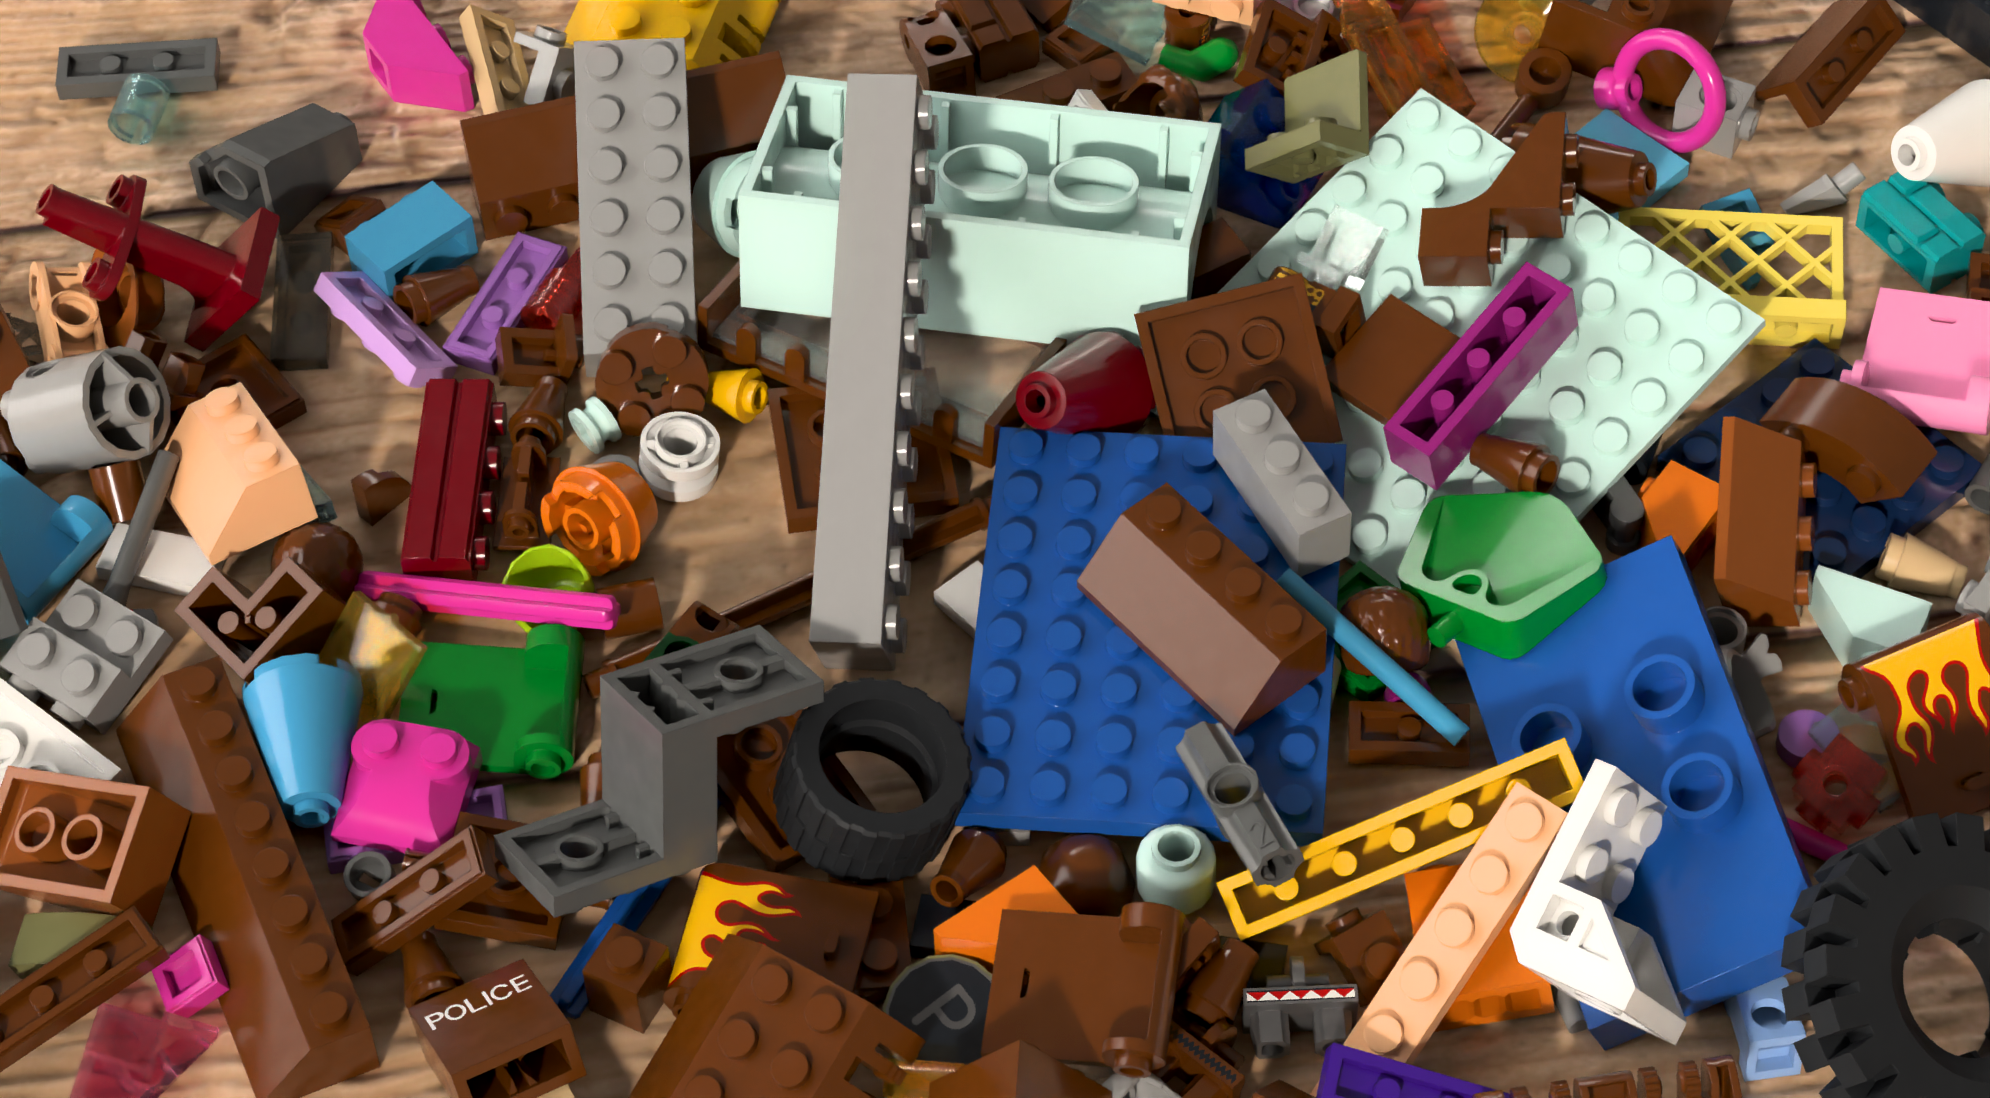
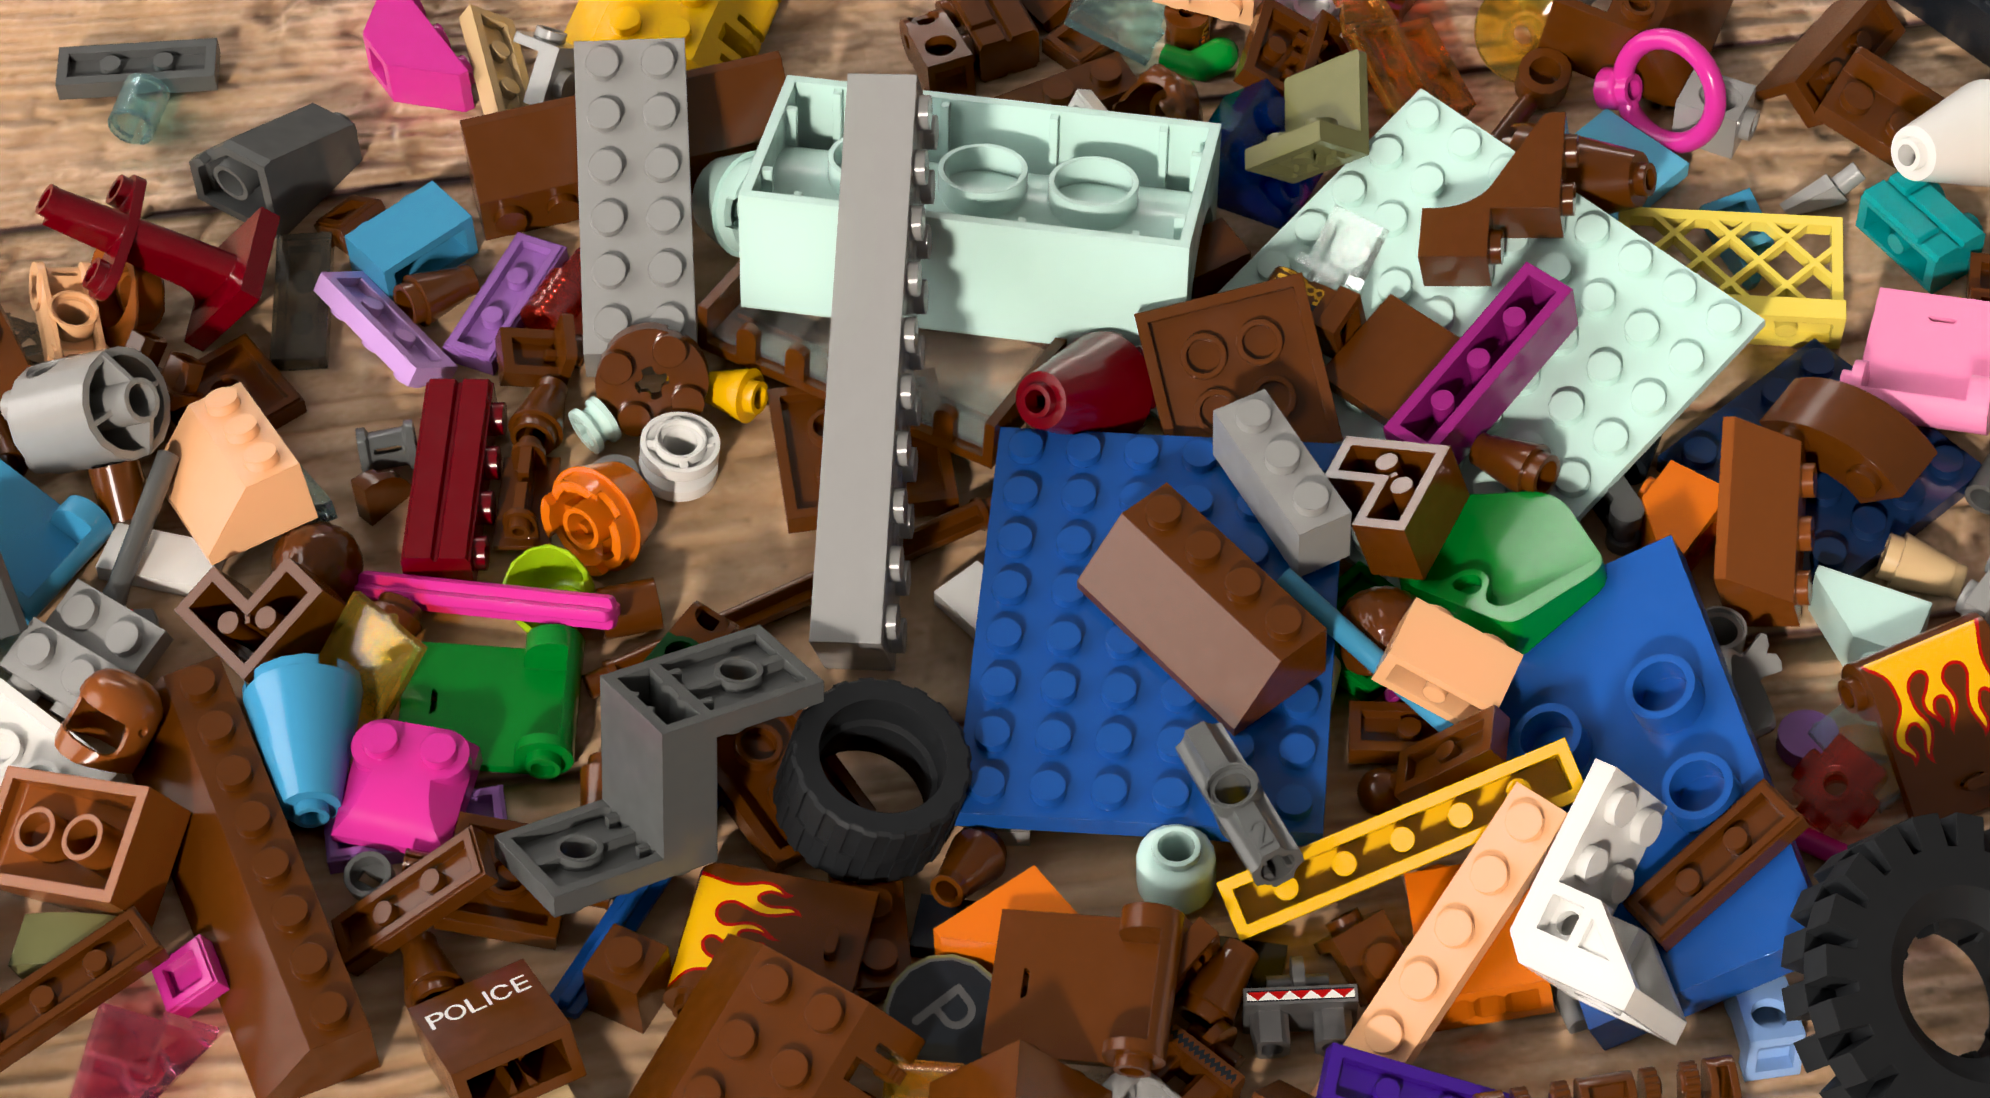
reddish brown hair [1038,833,1136,917] -> none
none -> dark orange helmet [55,668,163,774]
none -> dark grey bush [355,419,417,472]
none -> reddish brown brick [1325,436,1470,580]
none -> reddish brown plate [1357,705,1510,816]
none -> light nougat brick [1371,597,1524,724]
none -> reddish brown tile [1622,778,1810,952]
none -> reddish brown bracket [1812,46,1945,170]

